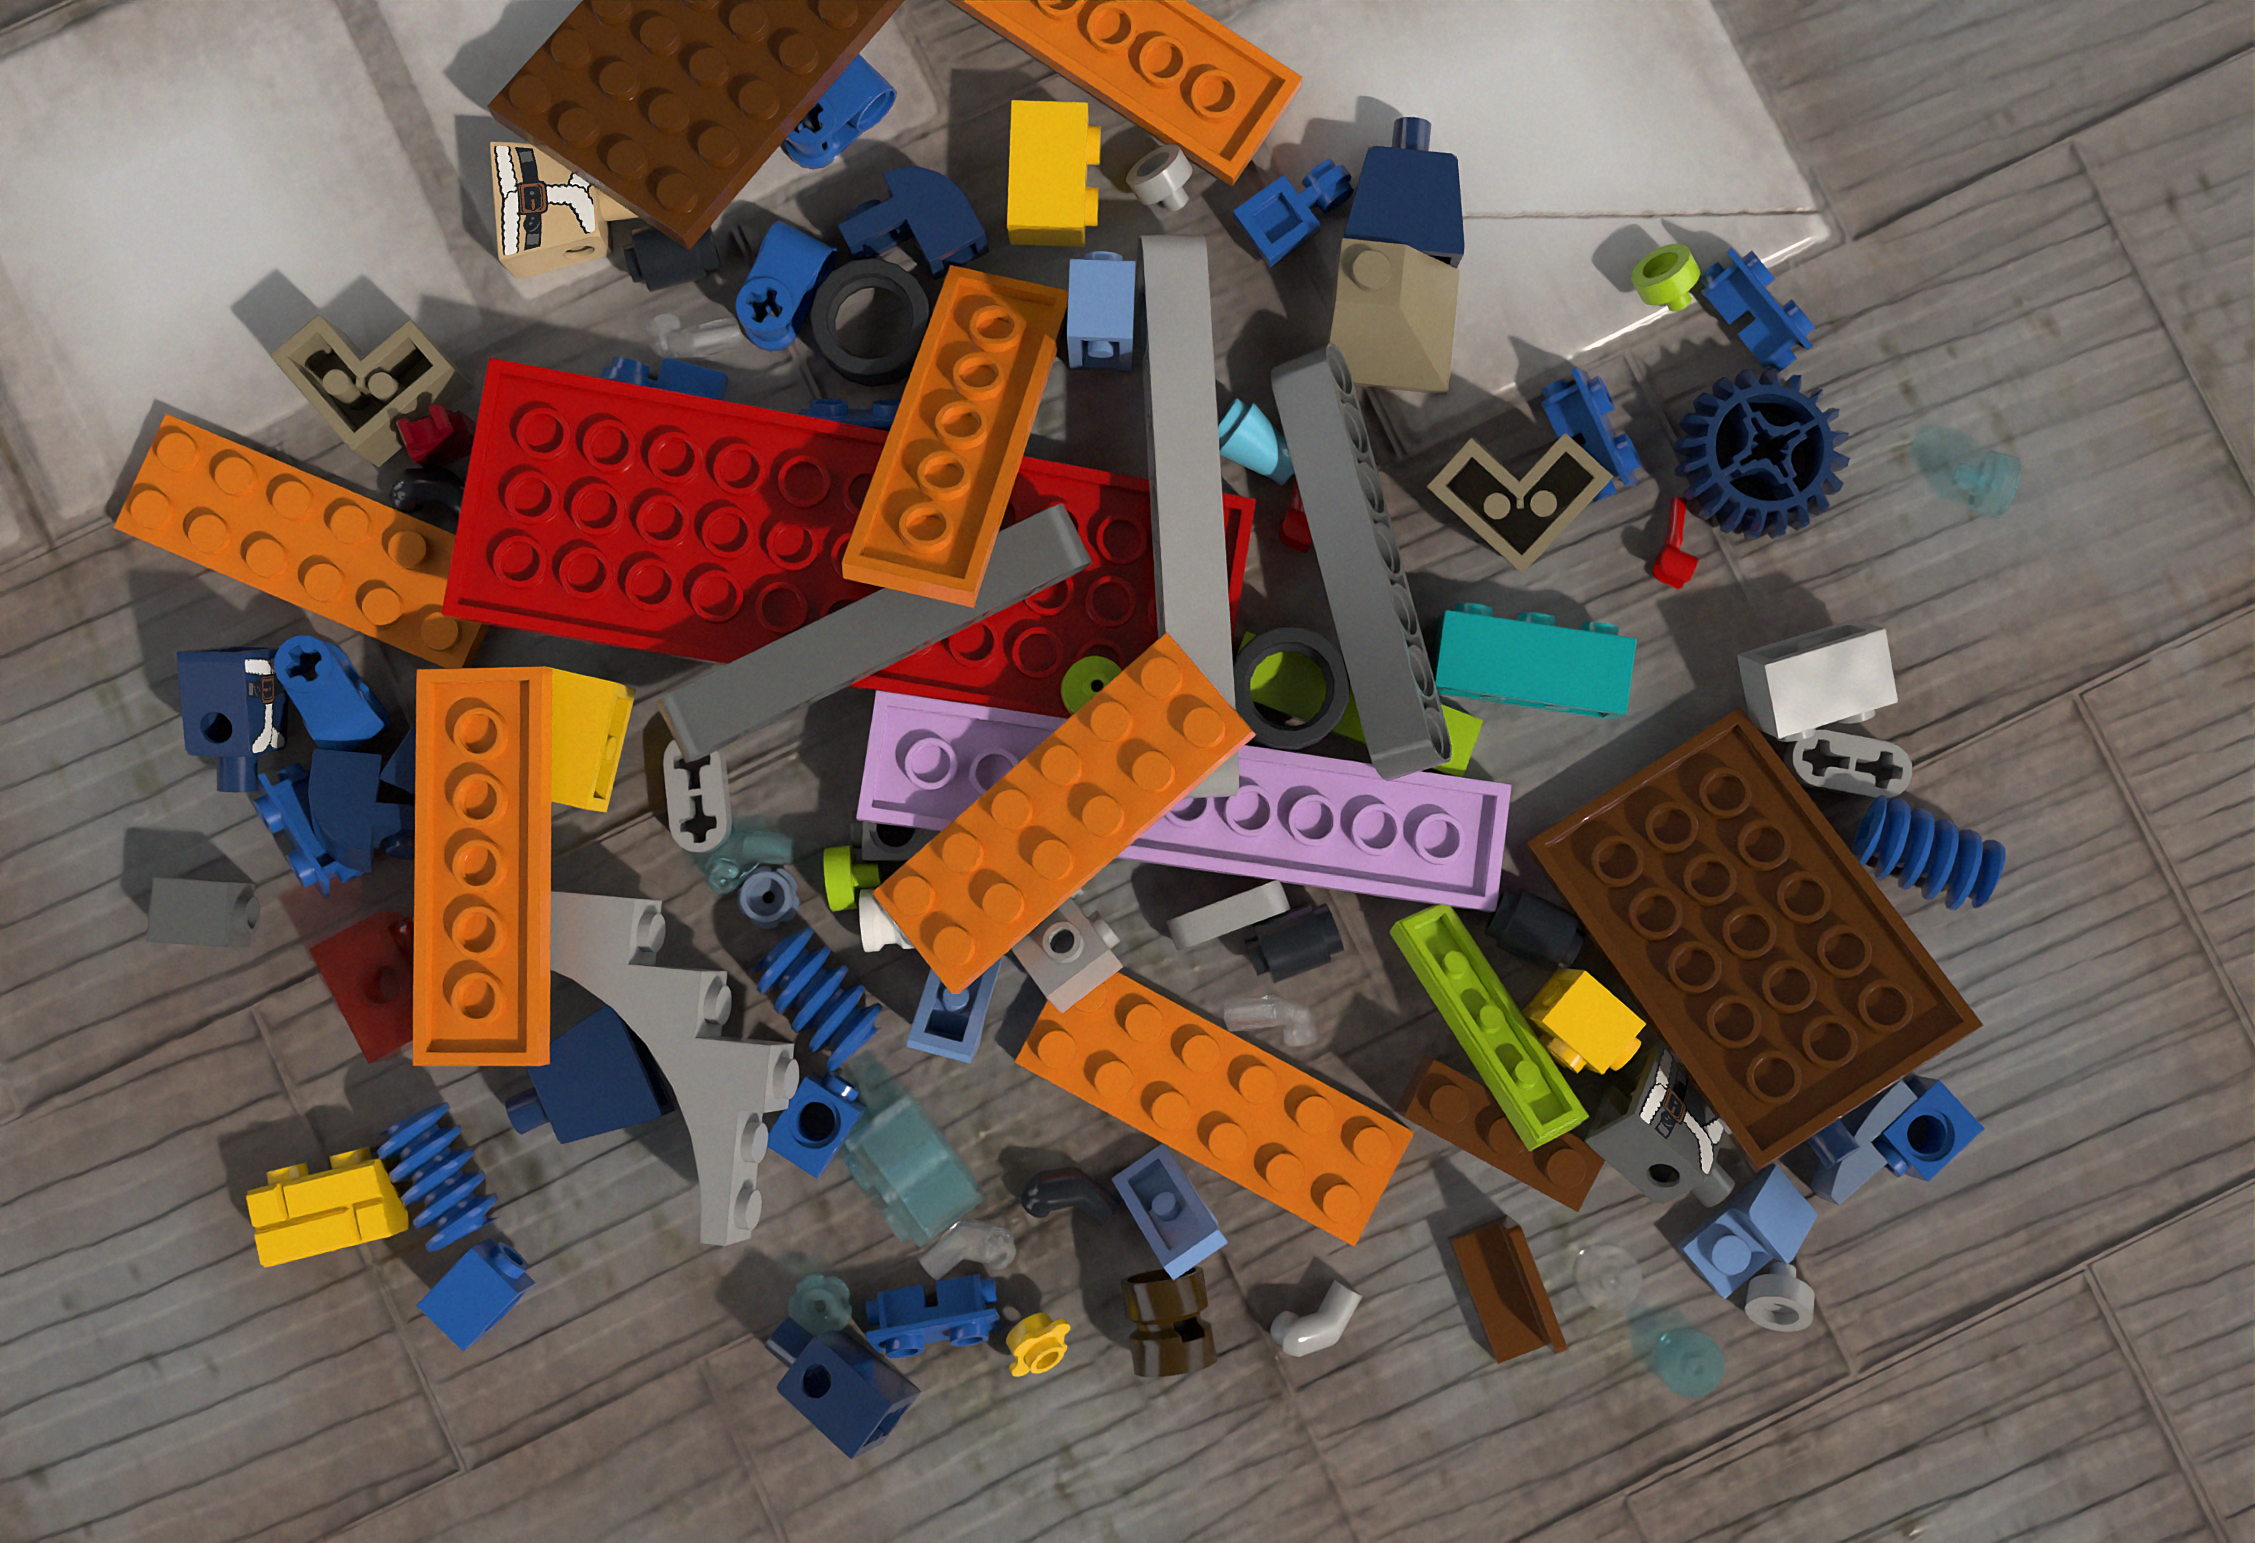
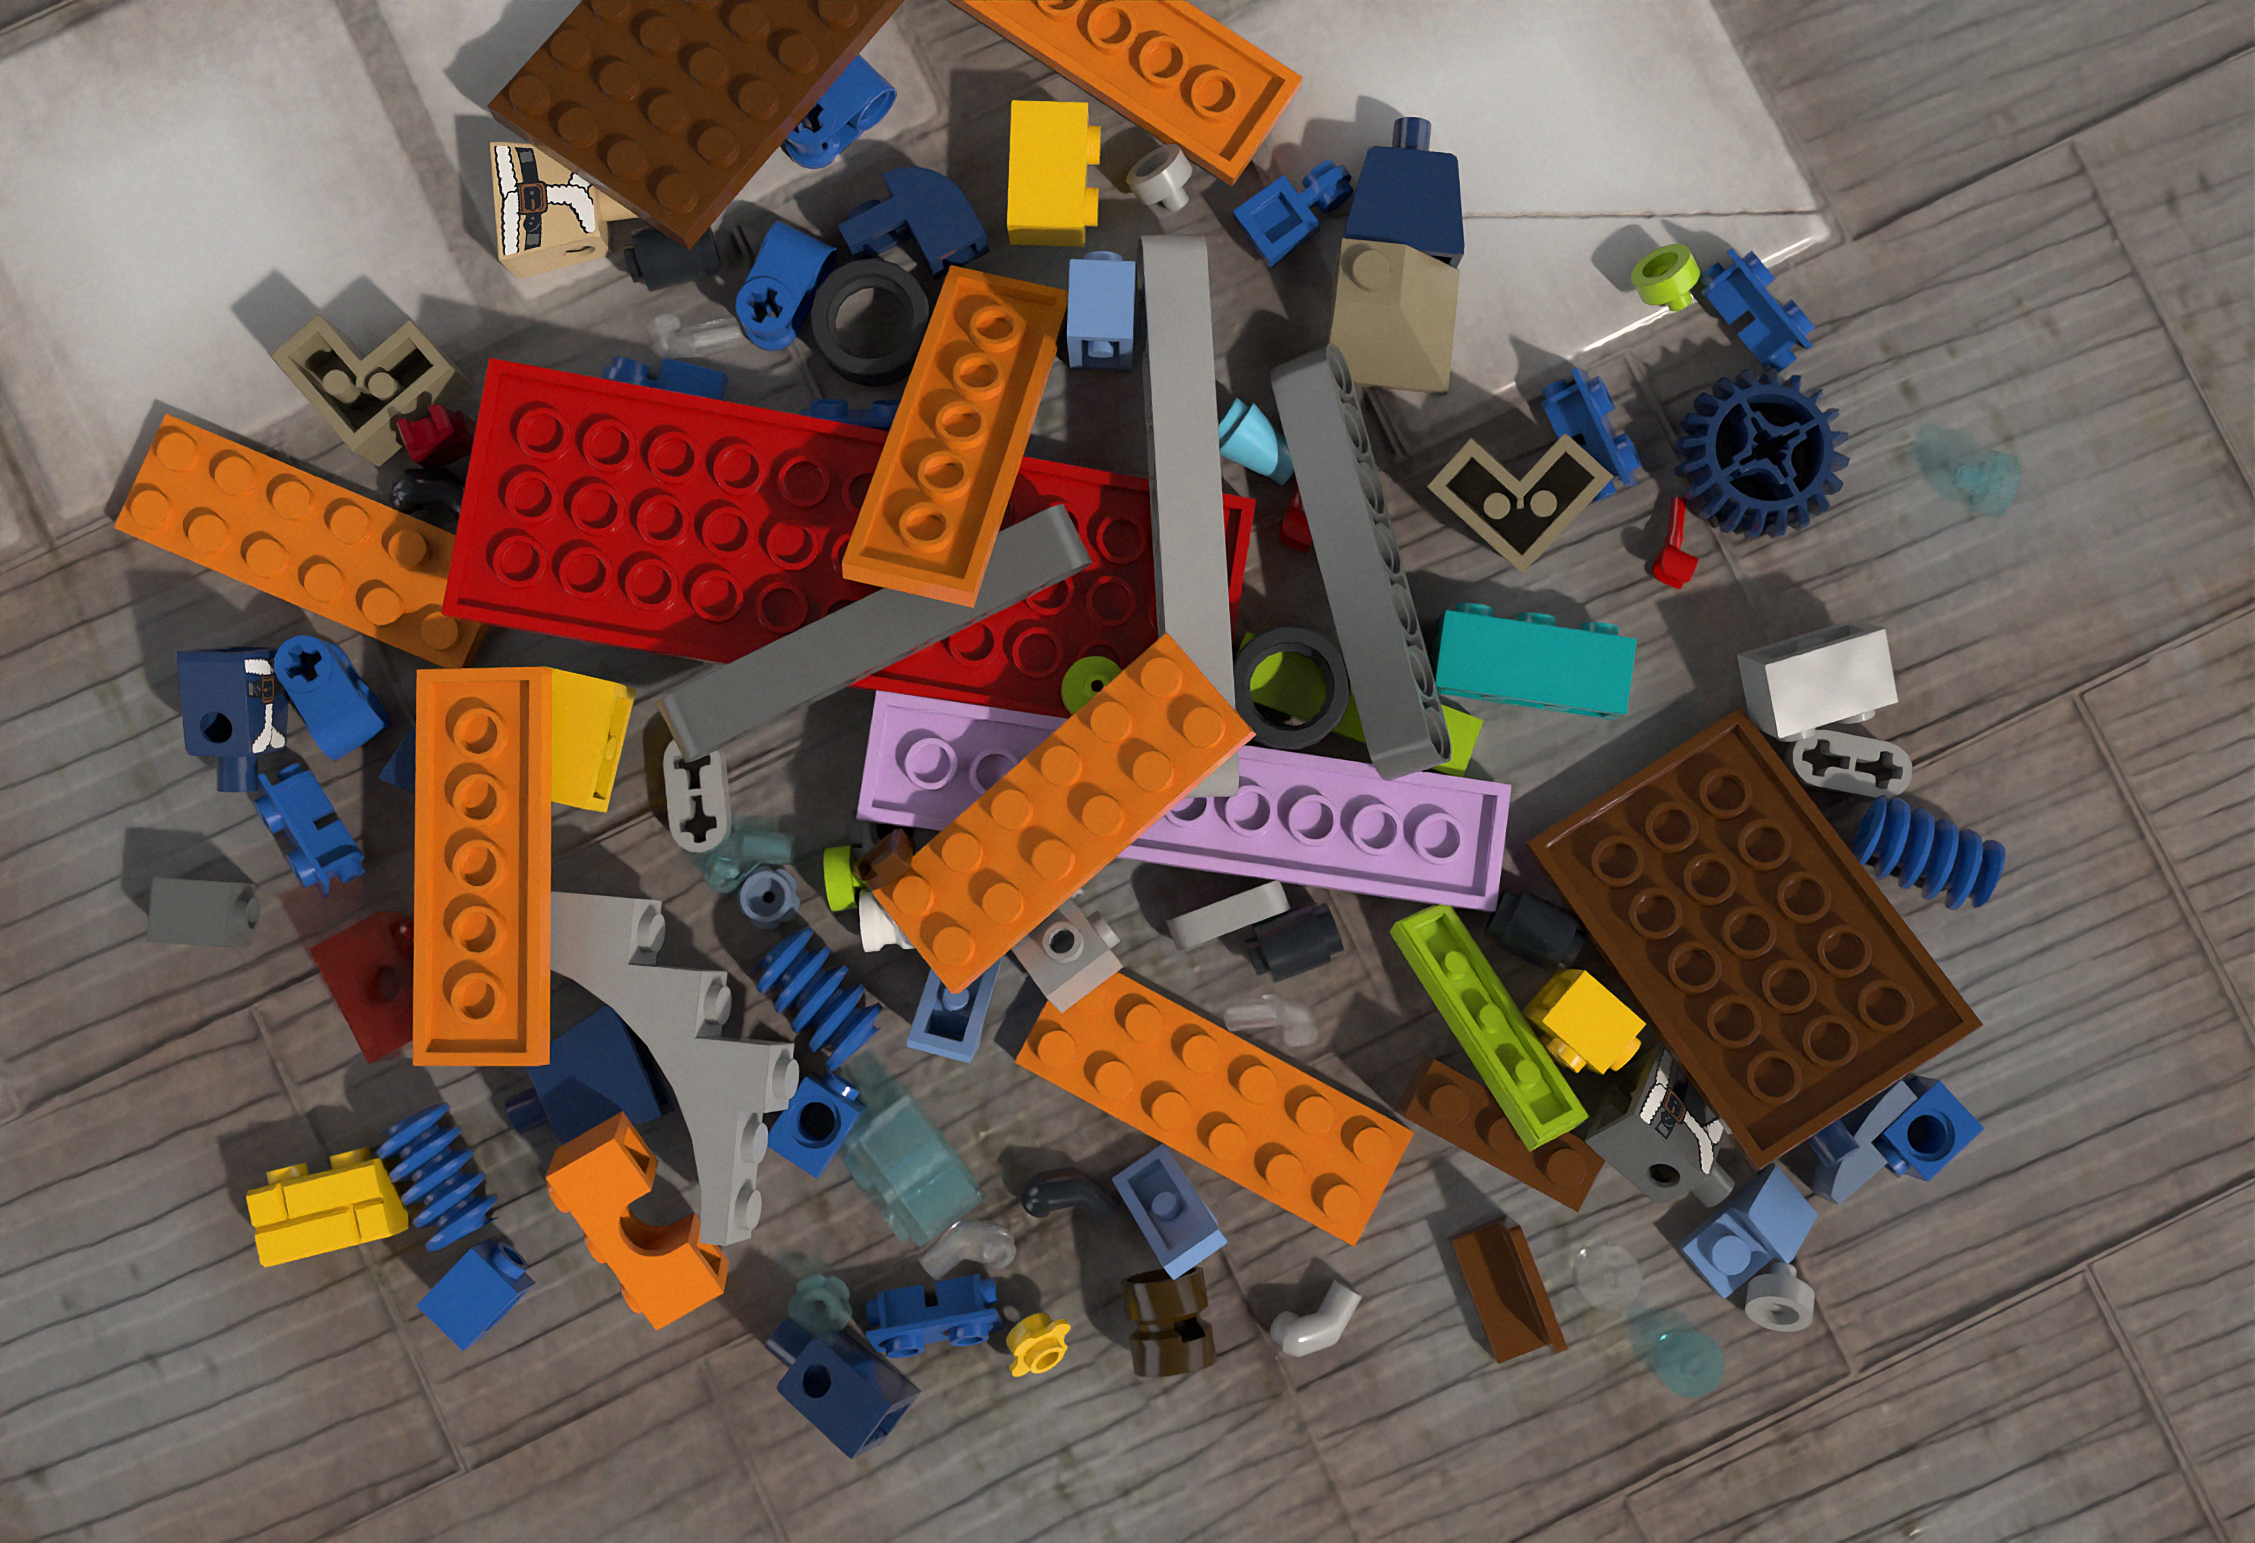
dark blue brick [308,749,415,874] -> none
none -> orange arch [545,1111,729,1331]
none -> reddish brown tile [852,828,916,890]

